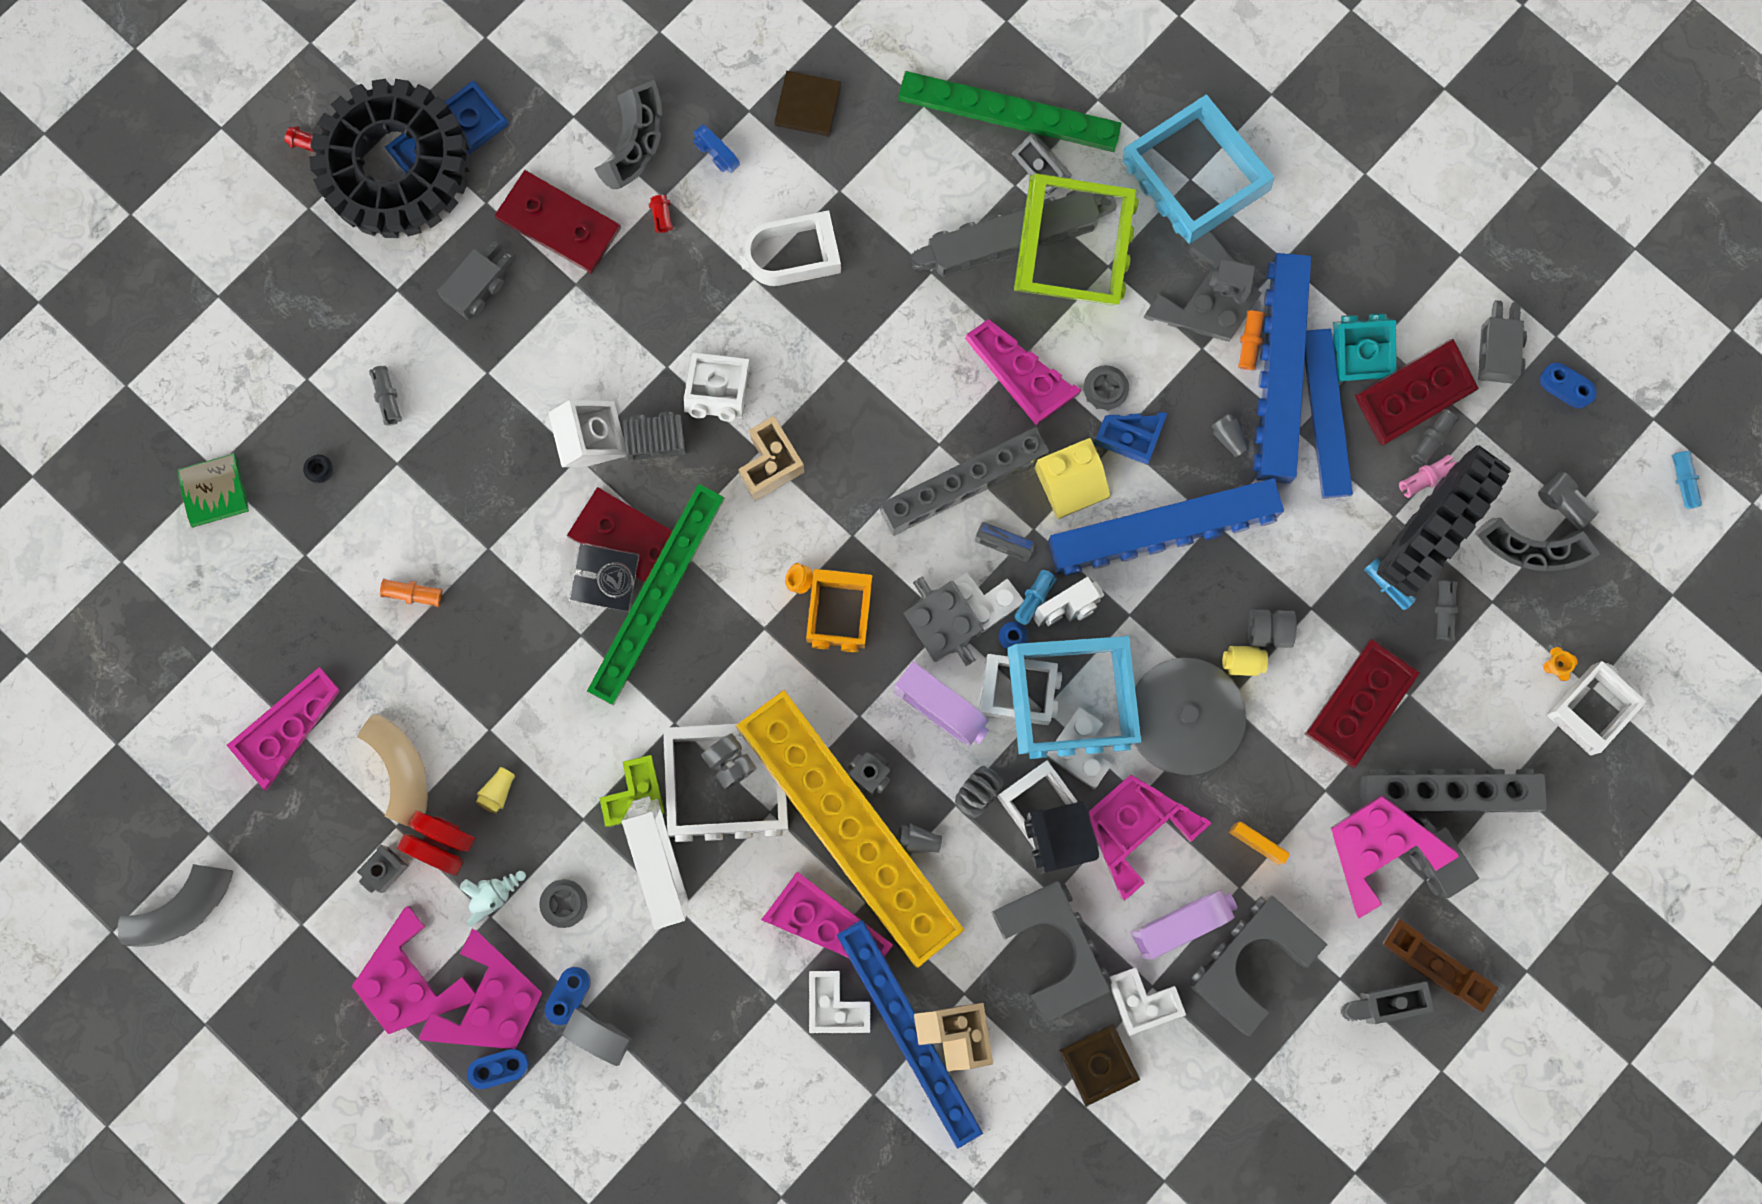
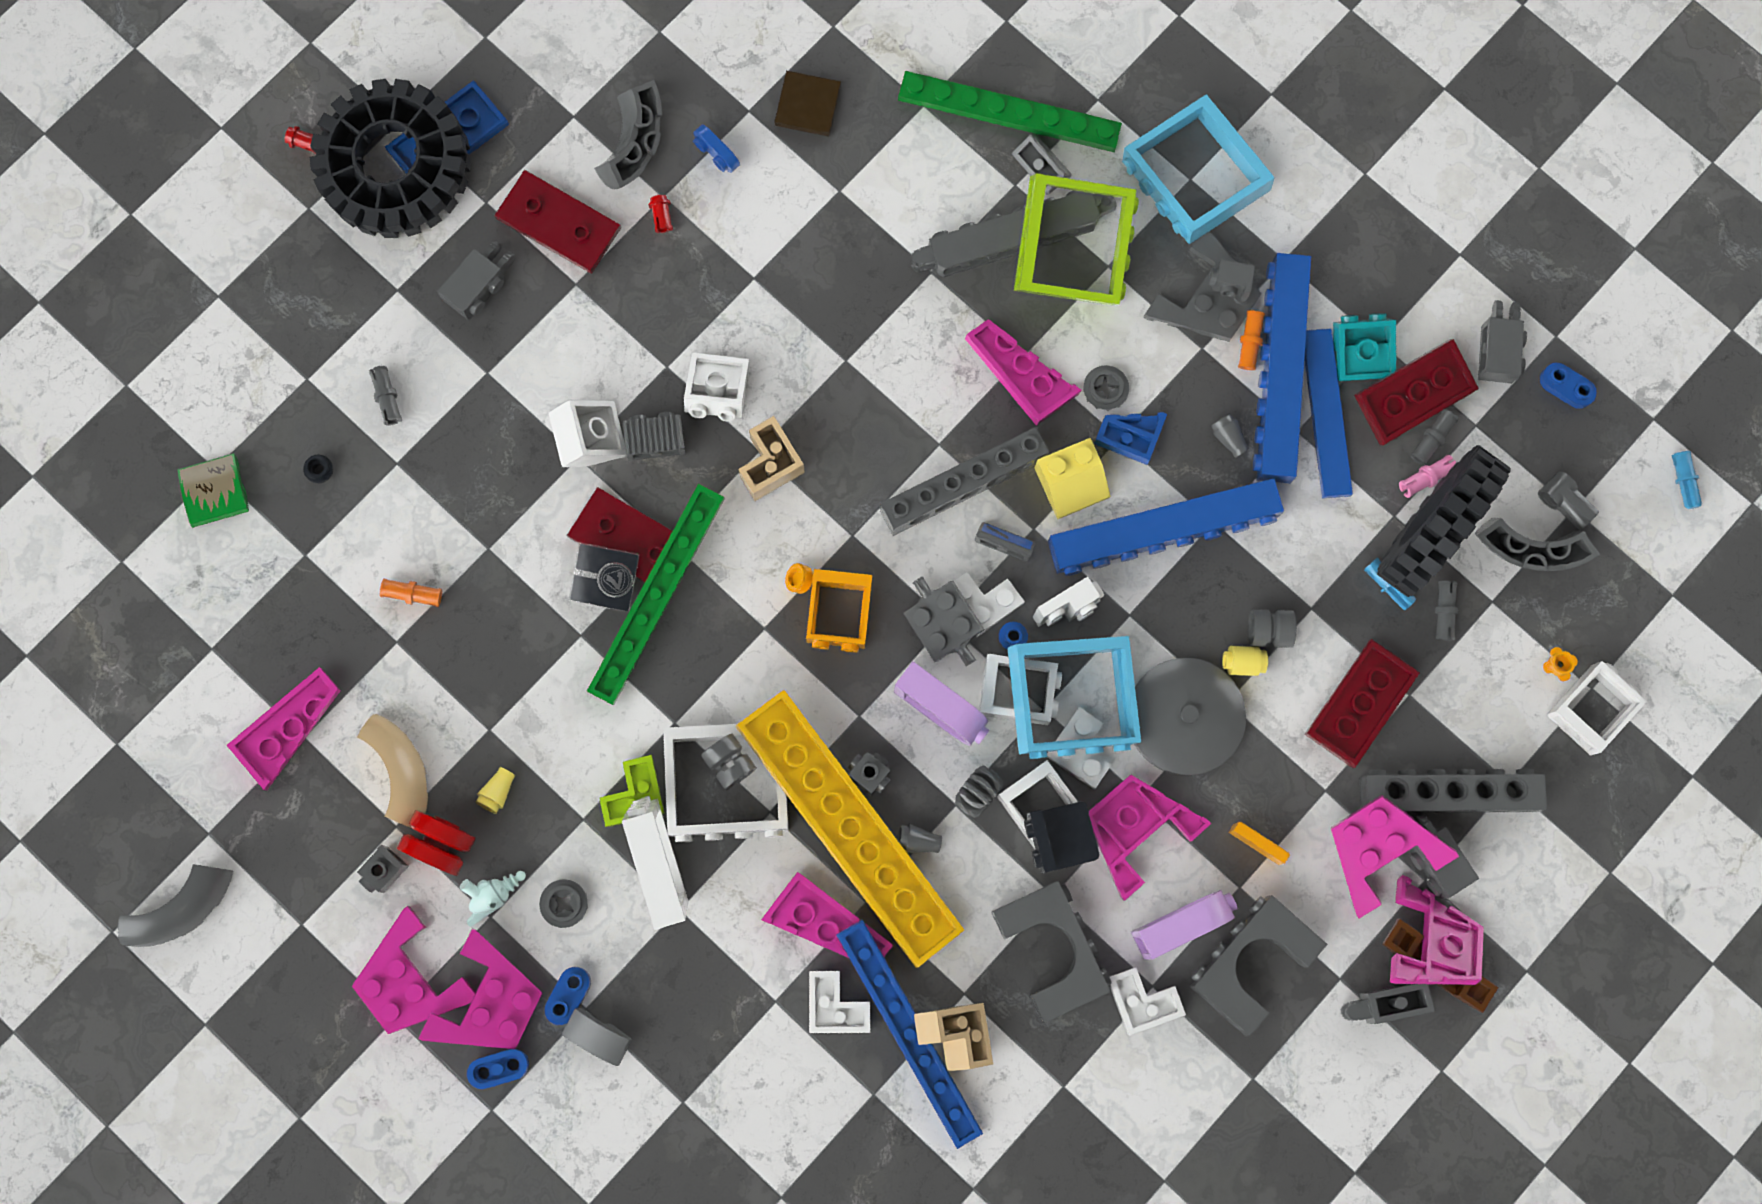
white window [739,210,841,286] -> none
dark azure axle [1015,570,1057,625] -> none
dark brown tile [1058,1024,1140,1107] -> none
none -> dark pink wing [1390,875,1484,985]

